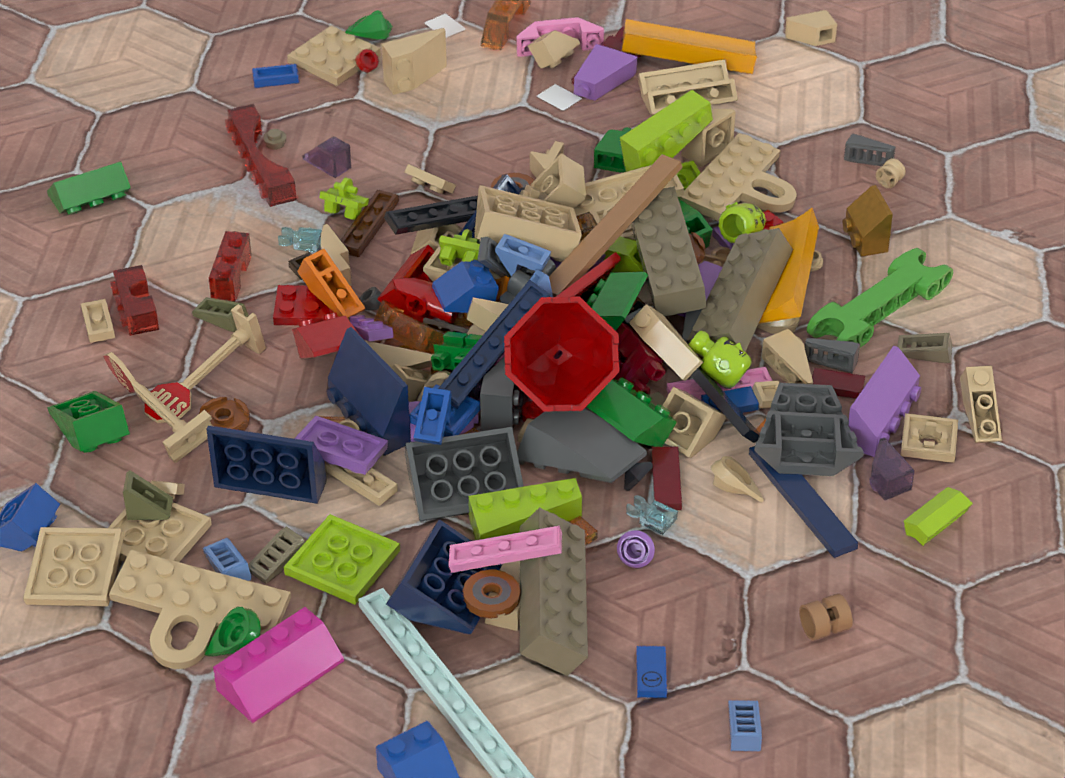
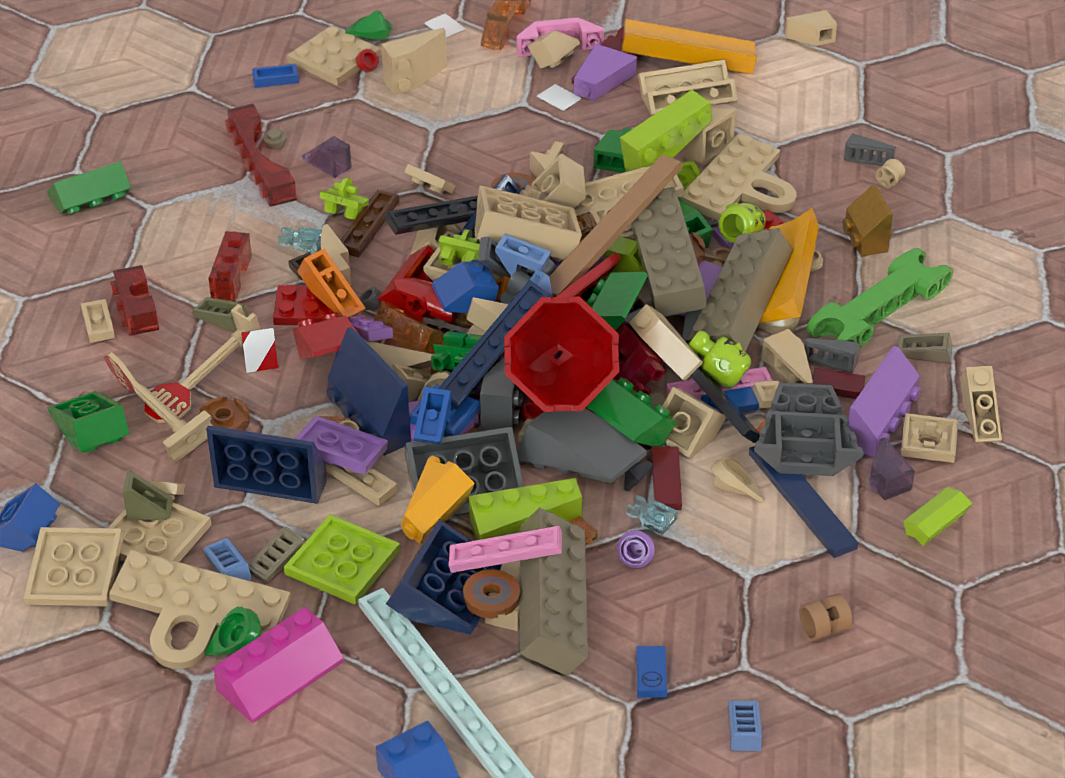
none -> white sticker [241,328,278,373]
none -> light orange slope [401,455,475,544]

